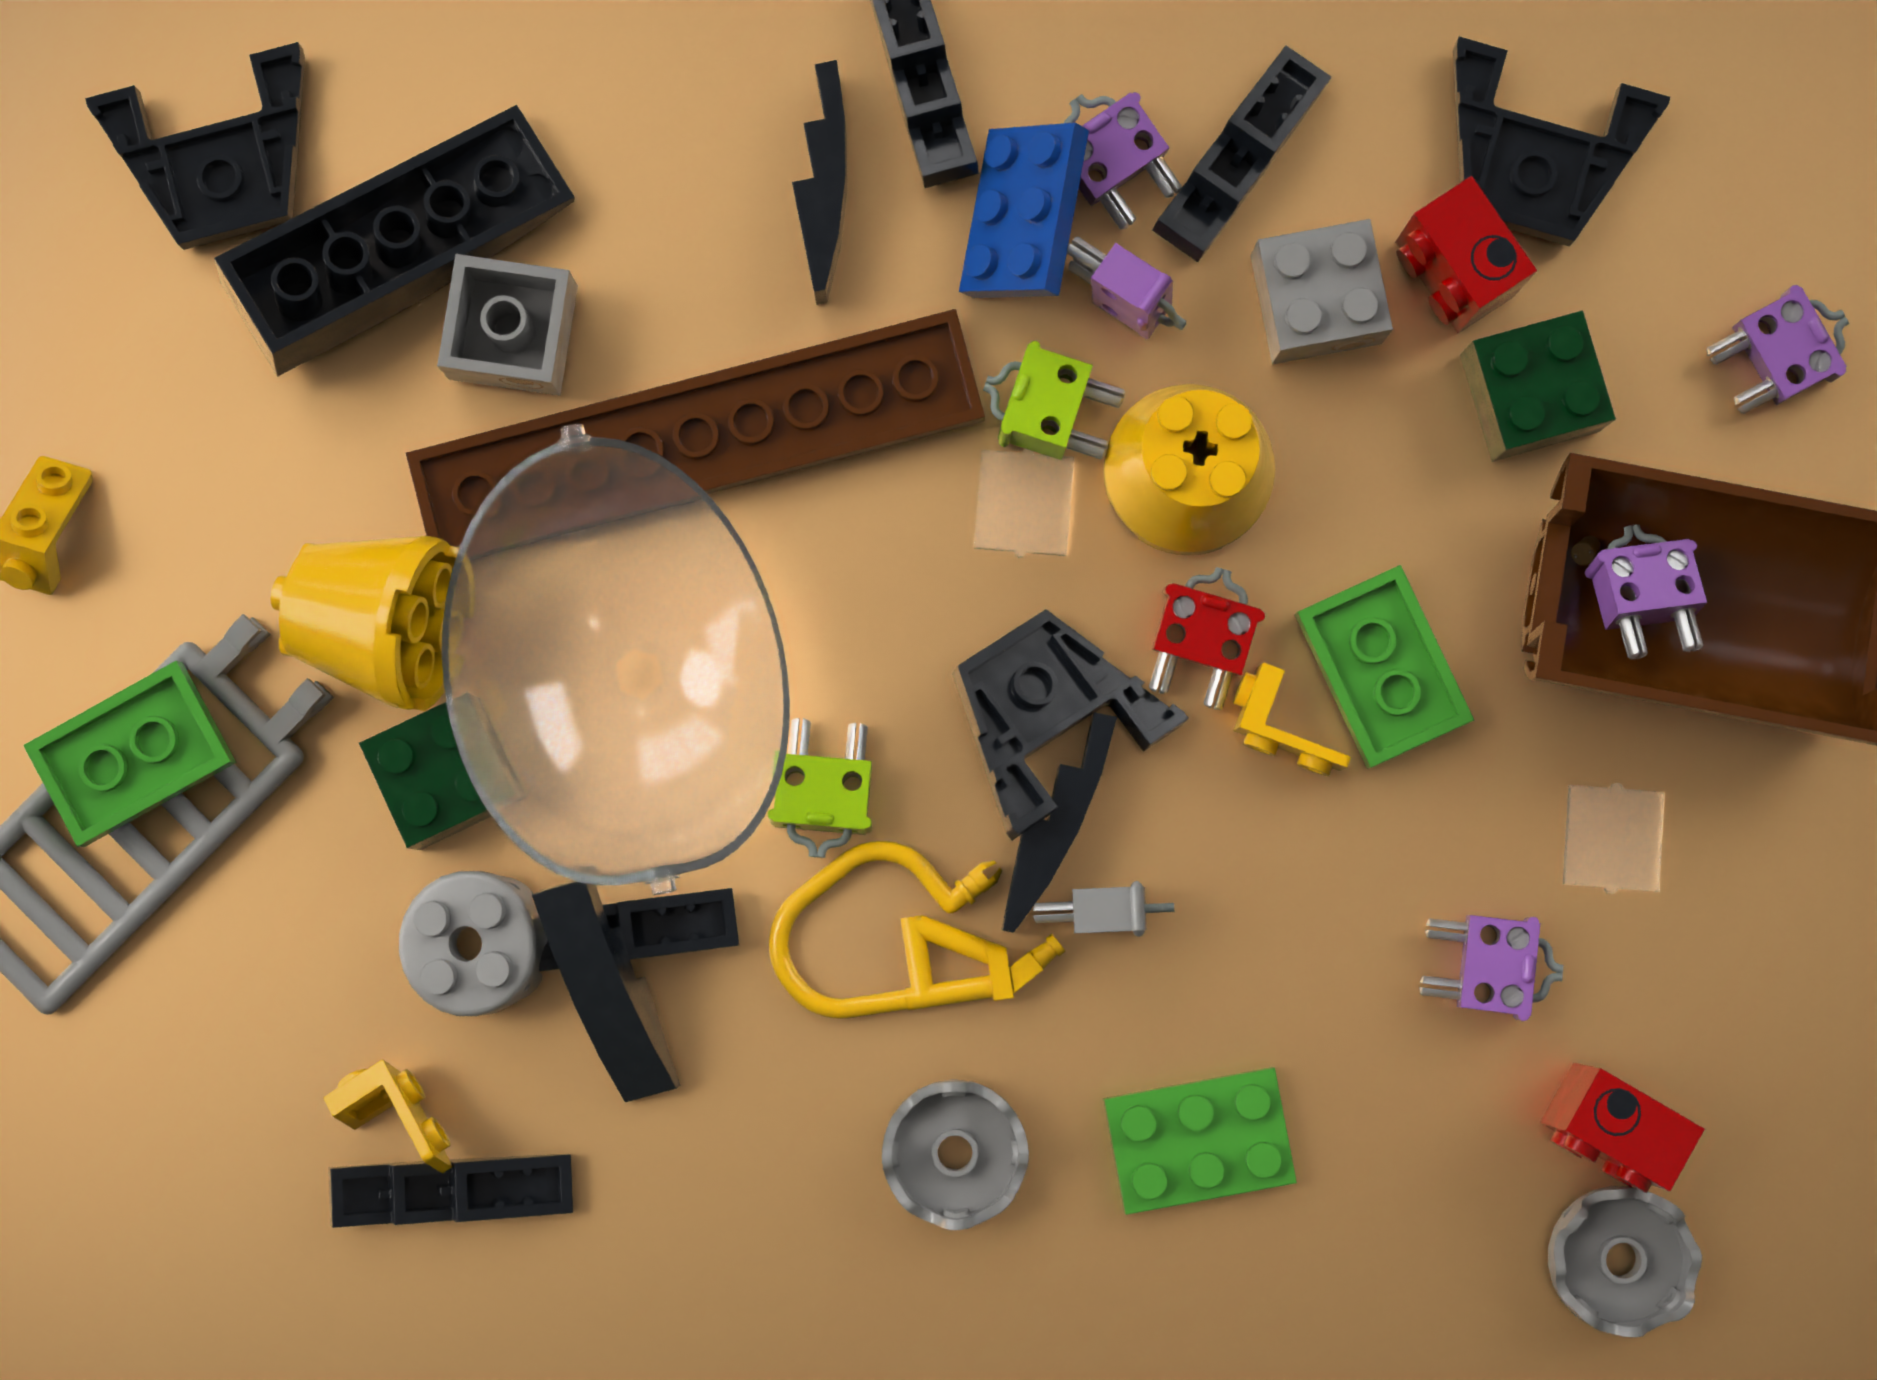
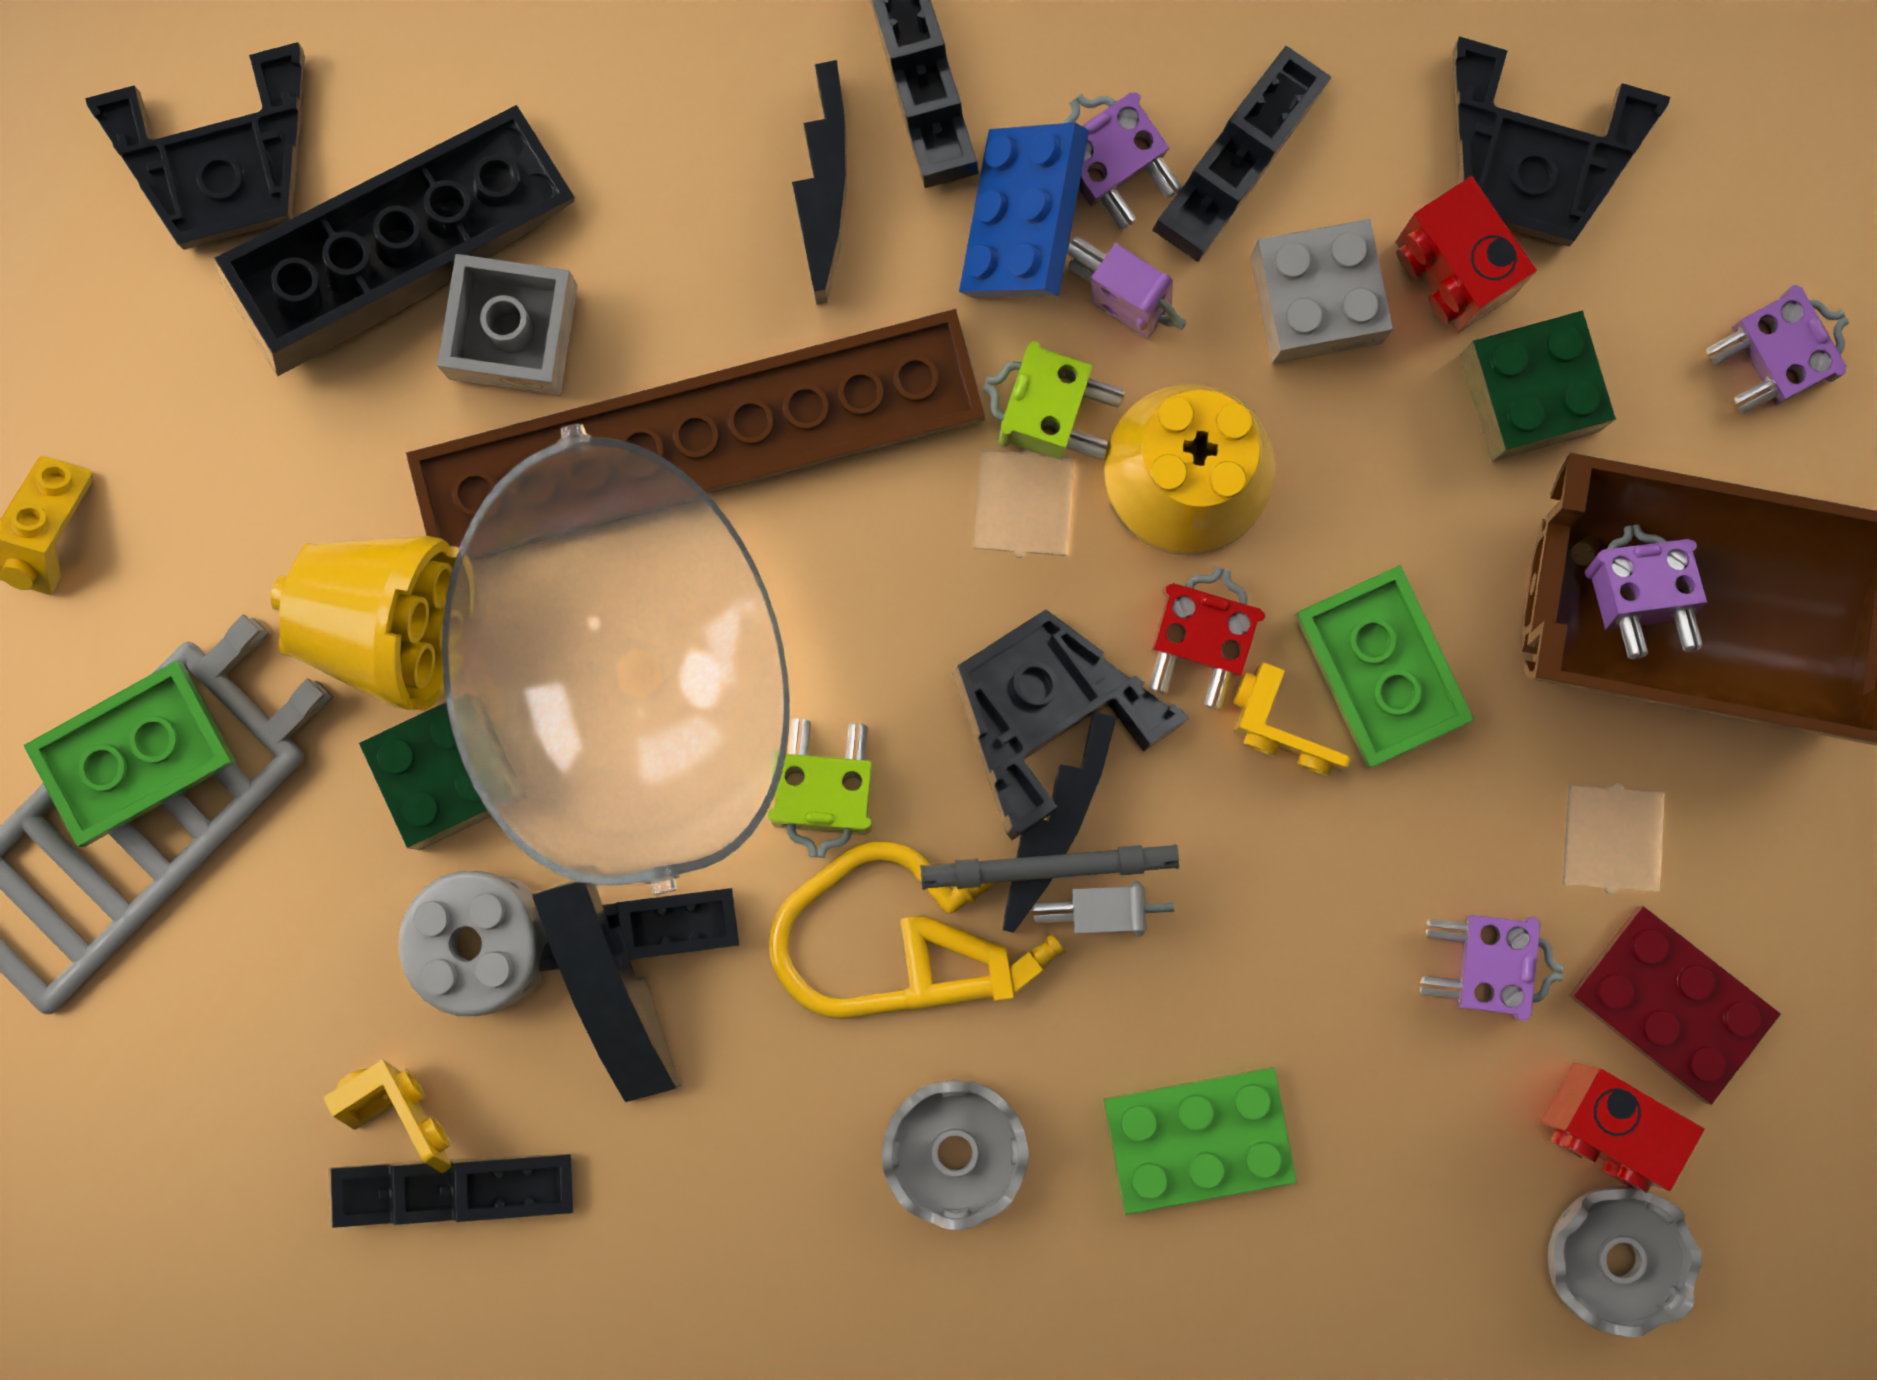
none -> dark grey piece [920,844,1179,890]
none -> dark red plate [1569,906,1781,1105]

